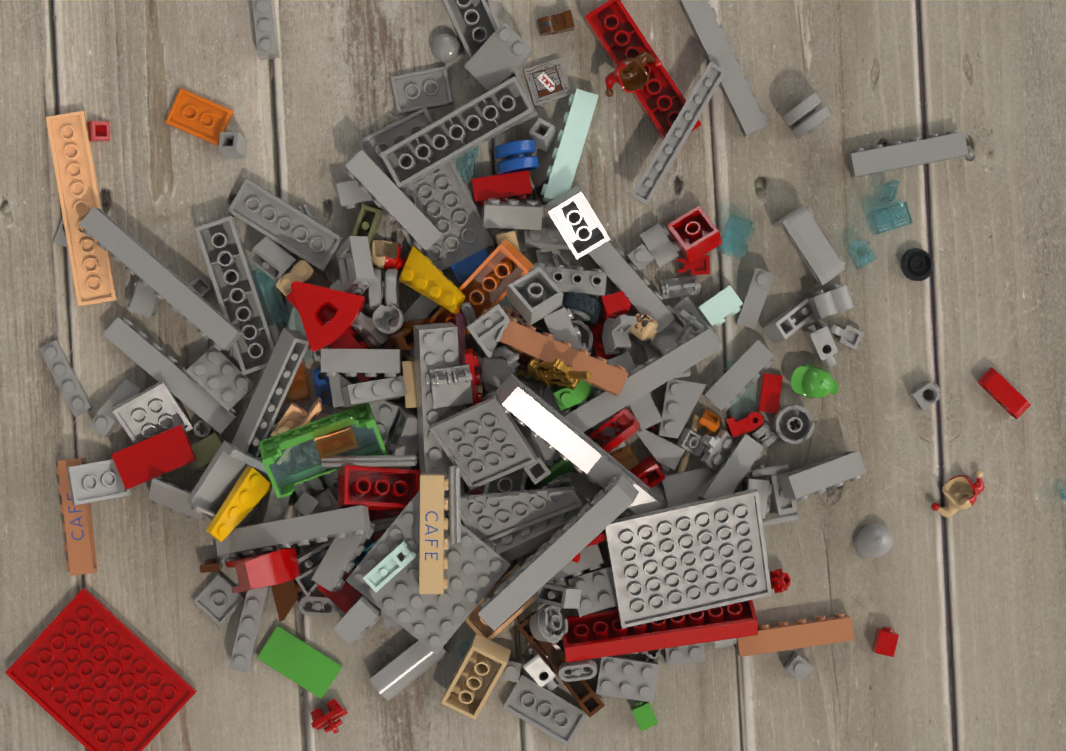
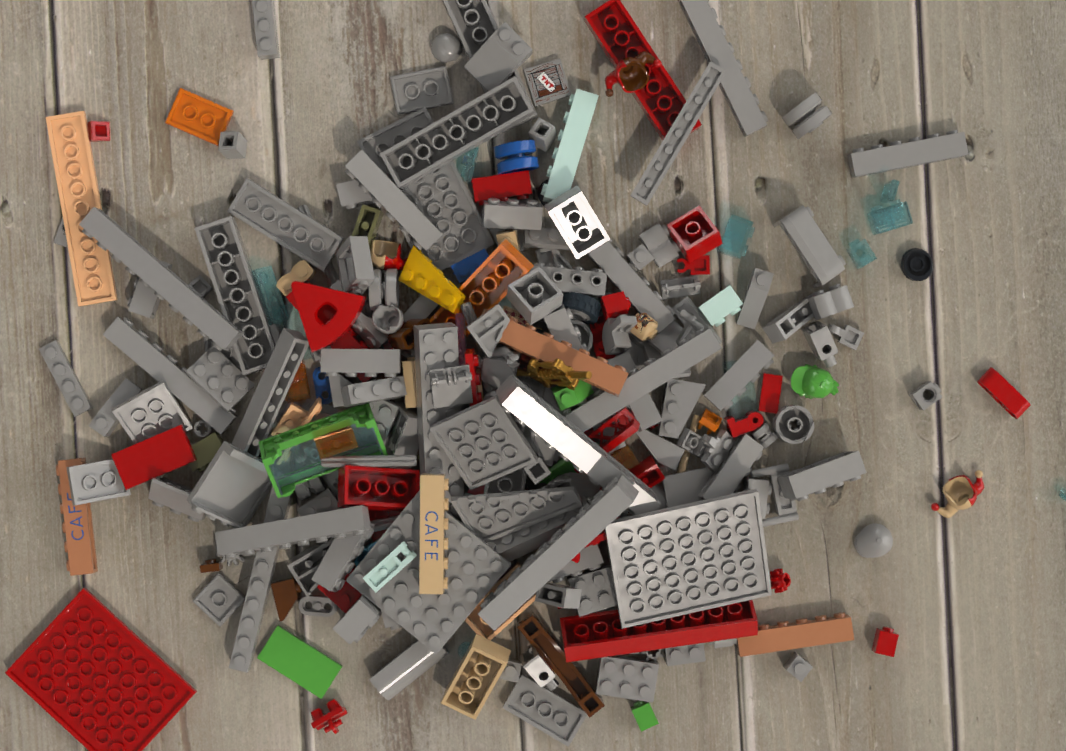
yellow wing [206,465,272,542] -> none
red piece [225,548,301,593] -> none
light grey brick [248,236,296,282] -> none
light grey tile [293,491,321,516] -> none
light grey axle [449,466,461,544] -> none
light grey cone [530,605,568,643] -> none
reddish brown leg [537,10,575,36] -> none
light grey plate [558,659,597,682] -> none

